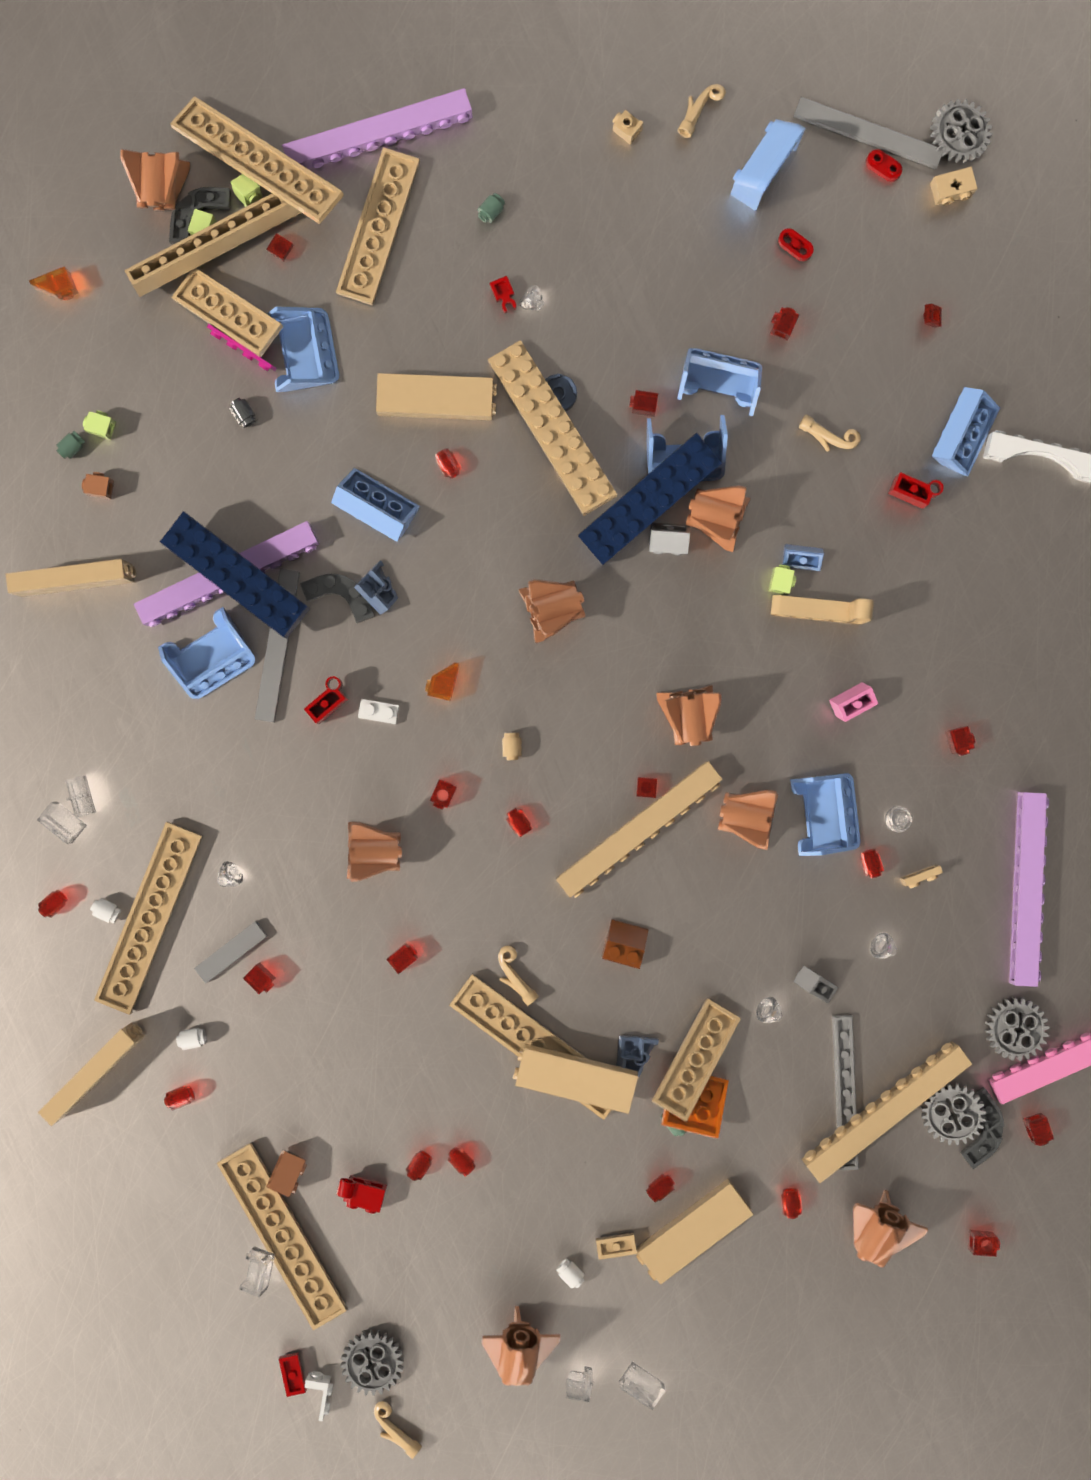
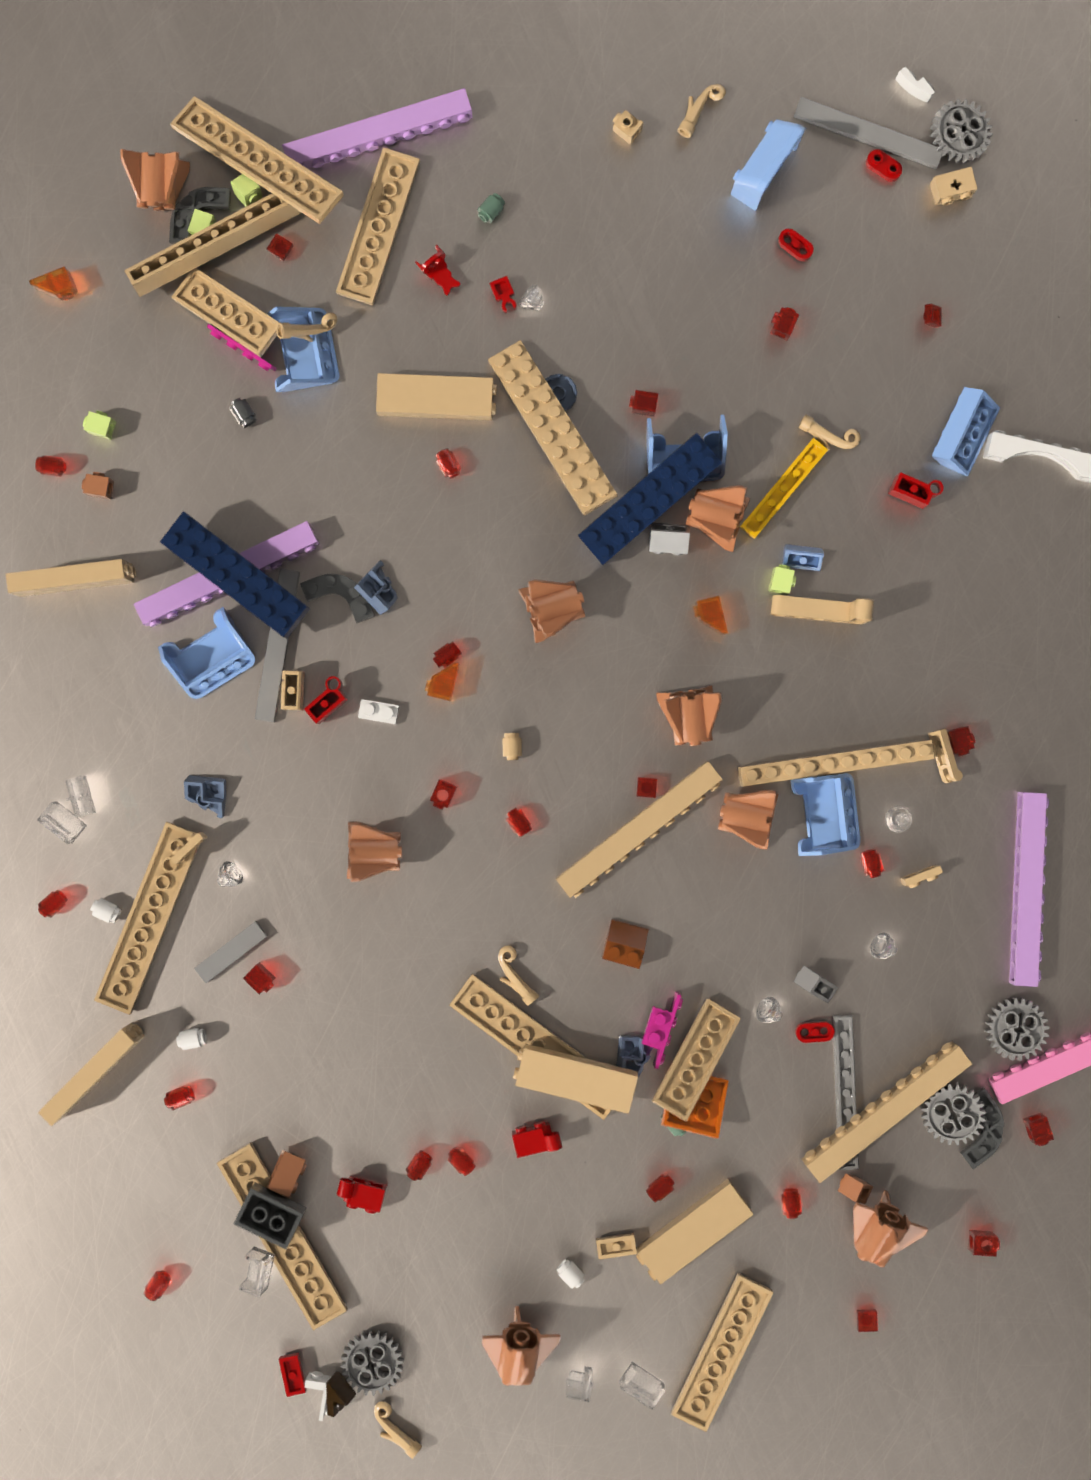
sand green brick [56,431,85,459] -> none
light blue slope [331,468,420,541] -> none
clear red brick [386,943,418,974] -> none
light blue windscreen [677,348,762,416] -> none
bright pink brick [829,682,878,722] -> none
none -> clear red brick [35,455,67,477]
none -> clear red brick [144,1271,172,1301]
none -> tan plate [170,832,207,865]
none -> sand blue slope [184,775,226,818]
none -> dark grey brick [233,1182,307,1250]
none -> tan plant [276,312,337,342]
none -> tan brick [281,671,305,711]
none -> dark brown slope [326,1371,356,1417]
none -> red hair [415,245,461,296]
none -> clear red brick [432,641,462,669]
none -> red hinge [512,1121,562,1158]
none -> dark pink bracket [641,992,683,1069]
none -> tan plate [671,1273,774,1432]
none -> clear orange slope [693,596,728,636]
none -> tan brick [738,740,935,786]
none -> yellow plate [740,438,828,539]
none -> red plate [795,1021,835,1043]
none -> nougat brick [838,1173,873,1204]
none -> clear red plate [856,1309,878,1332]
none -> white slope [895,66,935,102]
none -> tan plate [928,729,963,783]

